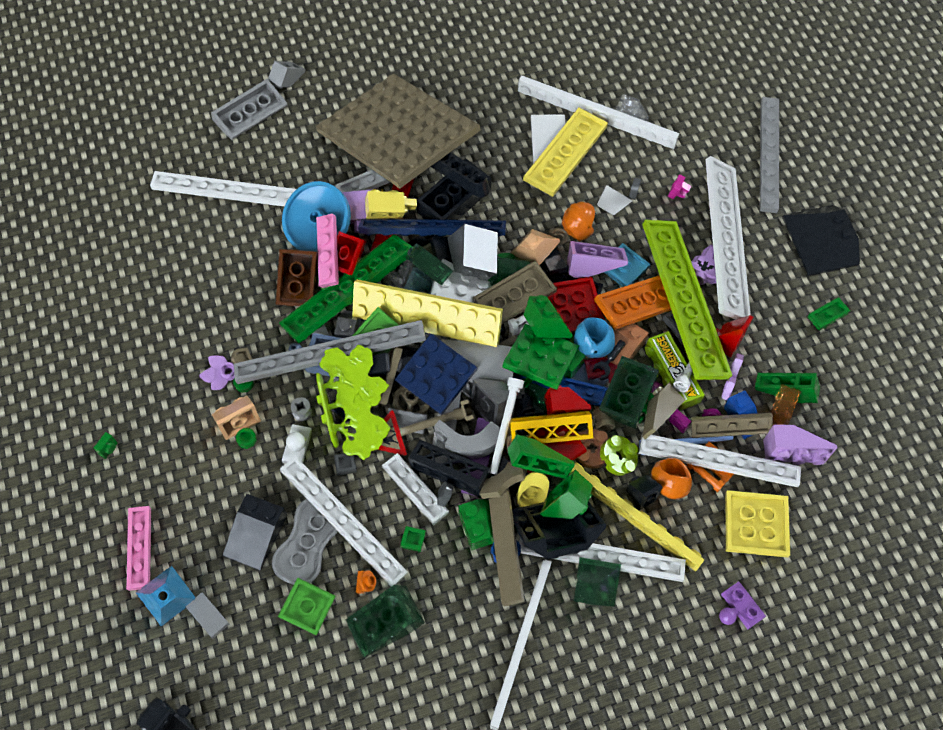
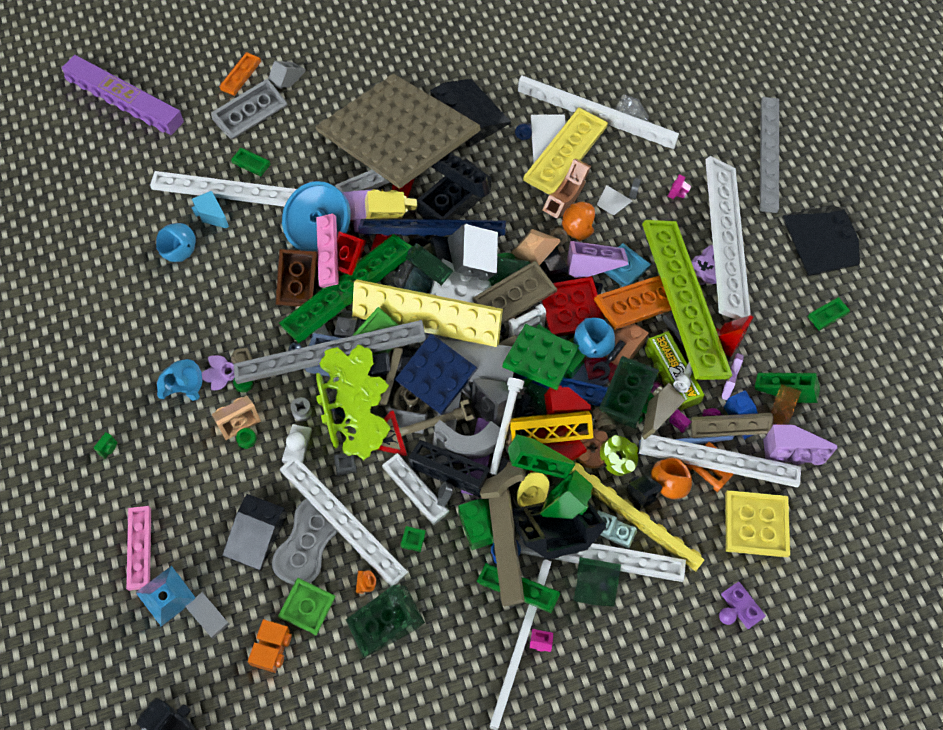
green slope [524,295,573,338] -> none
none -> medium lavender brick [62,55,184,135]
none -> dark azure piece [156,223,196,262]
none -> dark azure piece [157,359,203,401]
none -> medium azure slope [191,191,229,228]
none -> orange tile [219,52,261,96]
none -> green tile [231,148,271,177]
none -> orange piece [247,619,292,673]
none -> black slope [430,79,511,147]
none -> green tile [477,563,560,613]
none -> dark blue plate [515,123,532,140]
none -> dark pink plate [529,629,553,652]
none -> nougat arch [542,158,591,219]
none -> light aqua slope [597,510,637,549]

